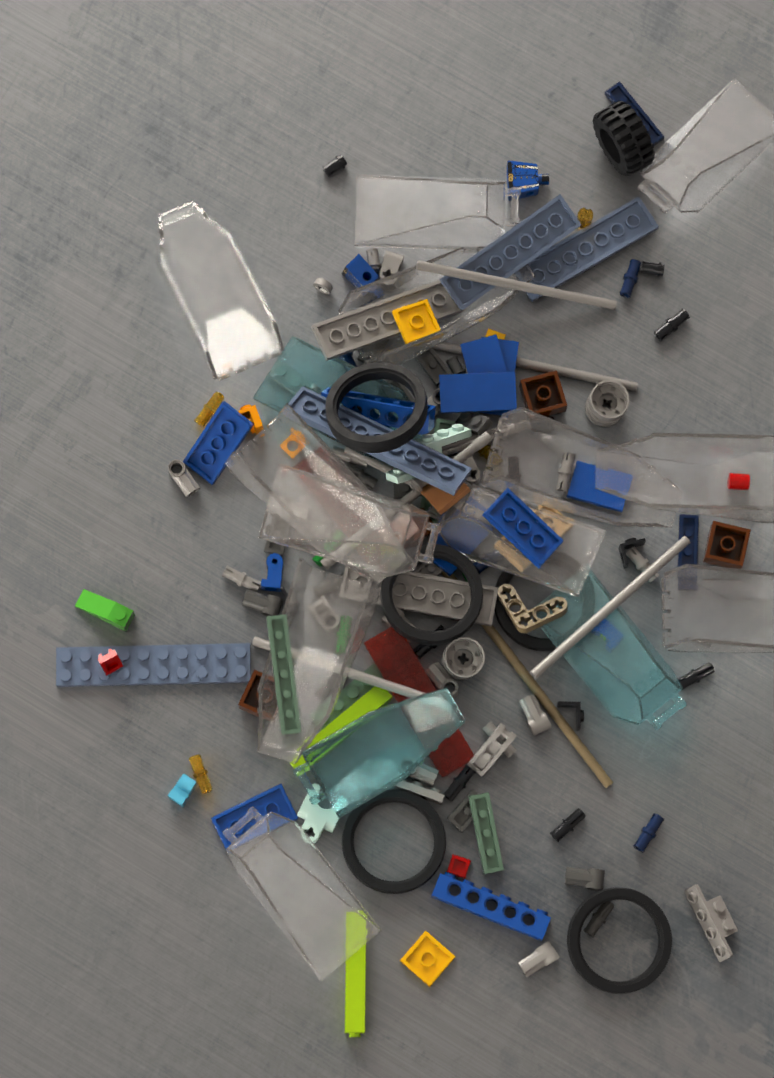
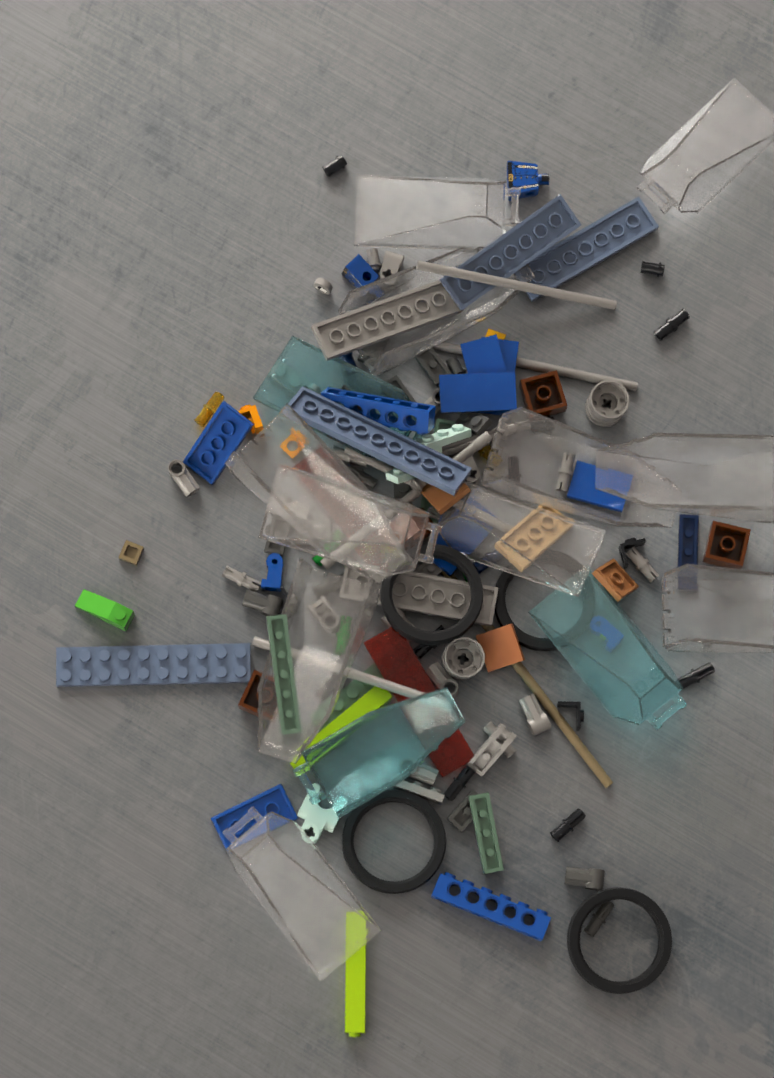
red tile [98,649,123,676] -> none
clear windscreen [158,201,284,381] -> none
medium azure leg [168,774,197,807] -> none
clear yellow axle [189,754,212,794] -> none
black tyre [325,362,428,453] -> none
yellow tile [392,299,442,346] -> none
yellow tile [400,931,456,987] -> none
red tile [447,854,471,879] -> none
blue tile [482,488,564,569] -> none
dark tan beam [498,584,568,633] -> none
light grey piece [518,941,560,977] -> none
light grey piece [530,536,690,679] -> none
clear yellow piece [577,207,593,229] -> none
black tyre [592,101,655,176] -> none
dark blue tile [605,81,665,146] -> none
dark blue pin [620,259,642,298] -> none
dark blue pin [633,813,664,853] -> none
light grey bracket [684,884,738,962] -> none
red piece [727,473,750,490] -> none
none -> dark tan tile [119,540,144,566]
none -> nougat tile [476,623,525,672]
none -> medium nougat tile [592,558,639,602]

